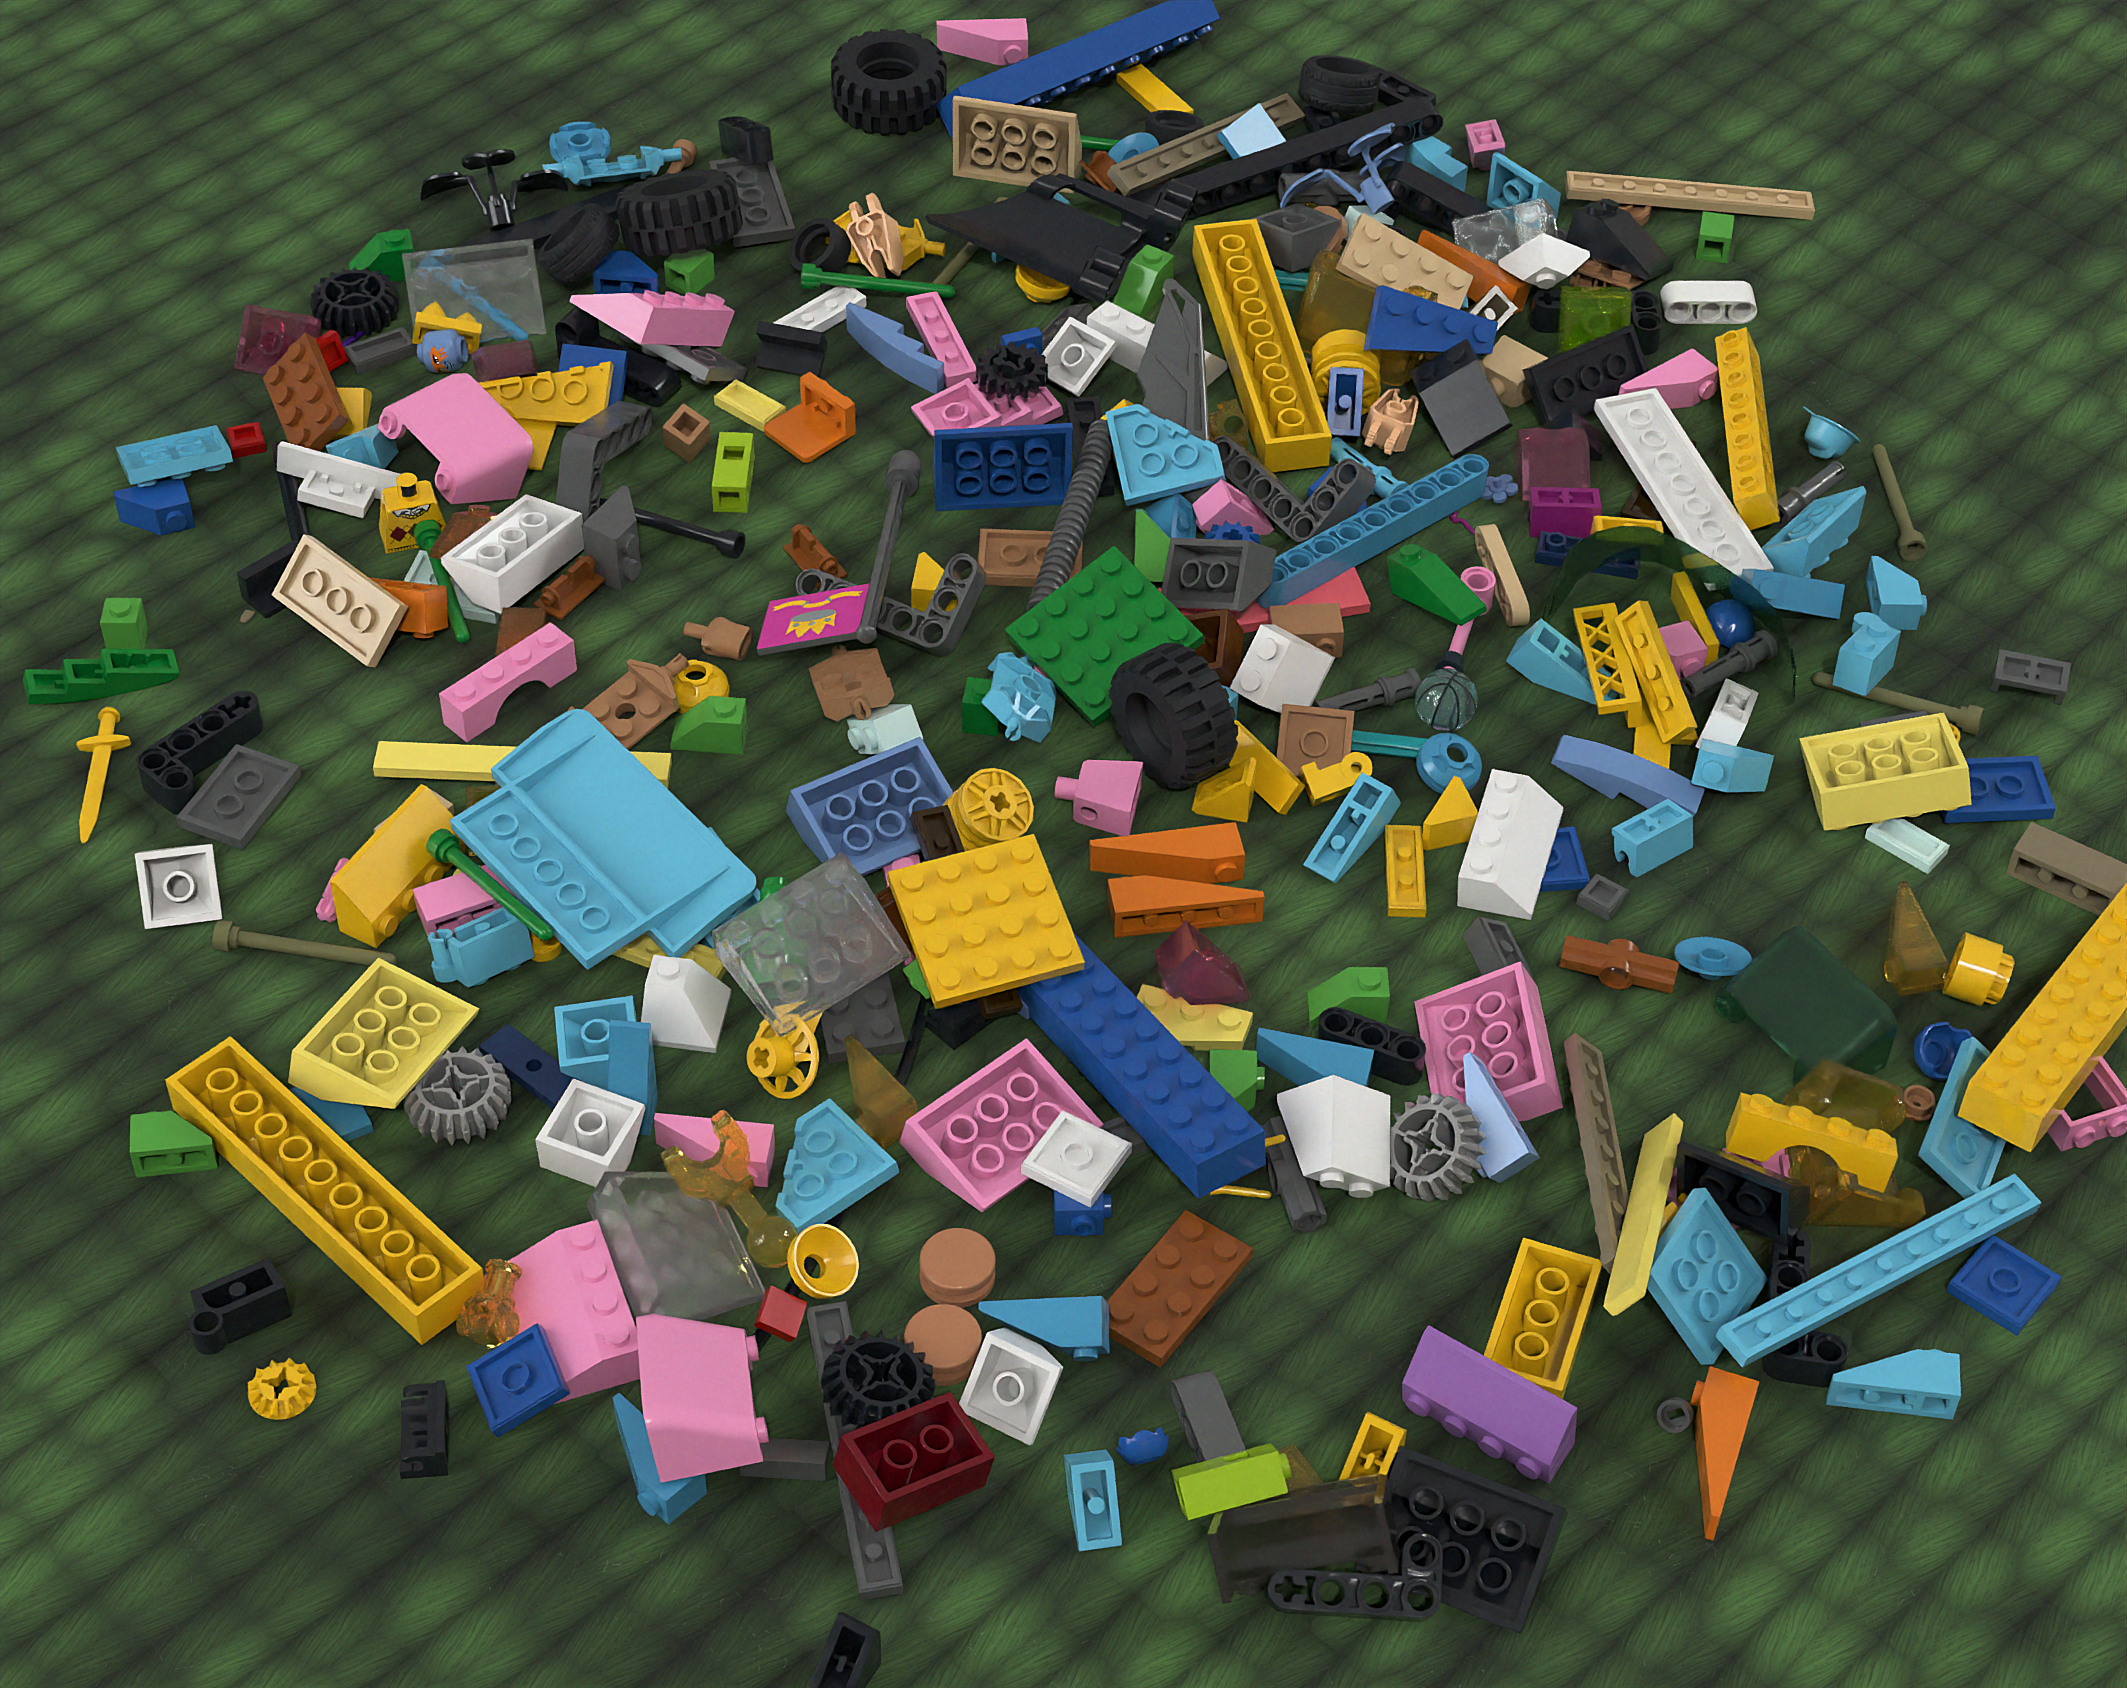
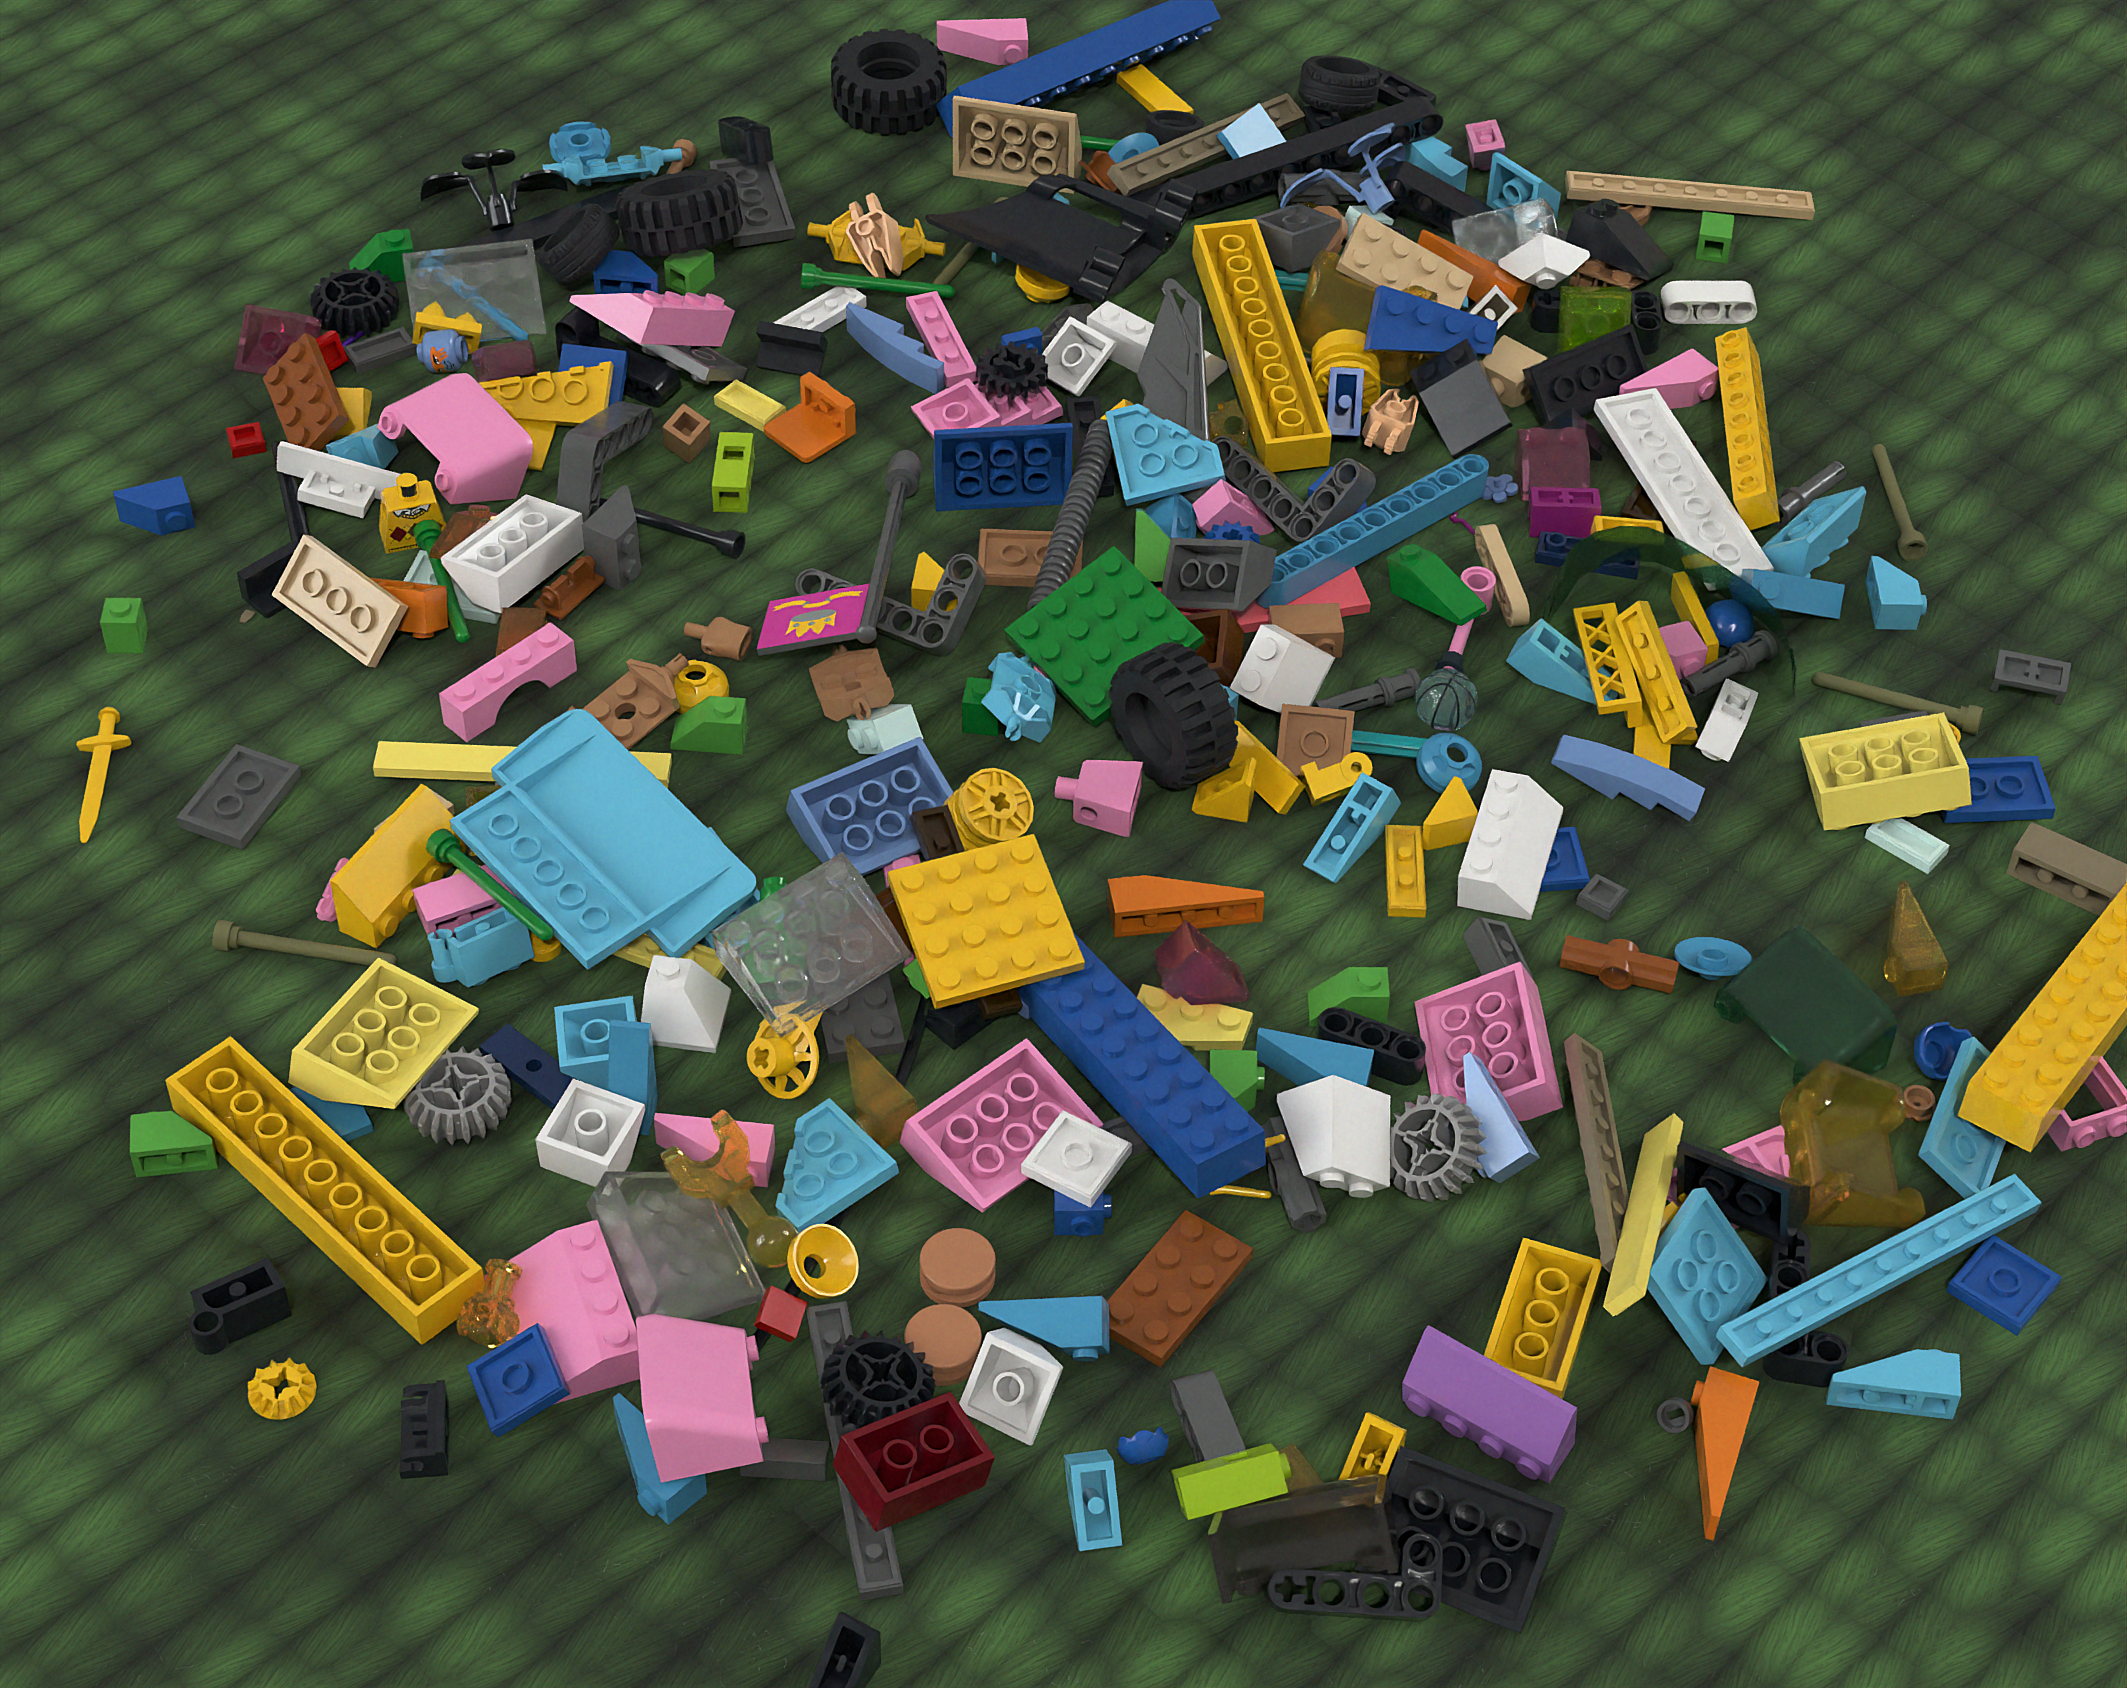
green slope [23,649,179,704] -> none
medium azure plate [116,425,233,487] -> none
white slope [135,844,223,929] -> none
black beam [137,691,263,815] -> none
dark orange hinge [783,524,848,589] -> none
black tyre [789,217,851,273] -> none
orange slope [1089,822,1245,884] -> none
bright green slope [1113,245,1174,318] -> none
medium azure pin [1330,437,1409,499] -> none
medium azure hinge [1612,799,1693,878] -> none
medium azure slope [1691,738,1774,792] -> none
yellow arch [1726,1092,1898,1198] -> none
medium azure piece [1803,406,1860,459] -> none
medium azure hinge [1832,612,1901,696] -> none
yellow piece [1943,932,2014,1007] -> none

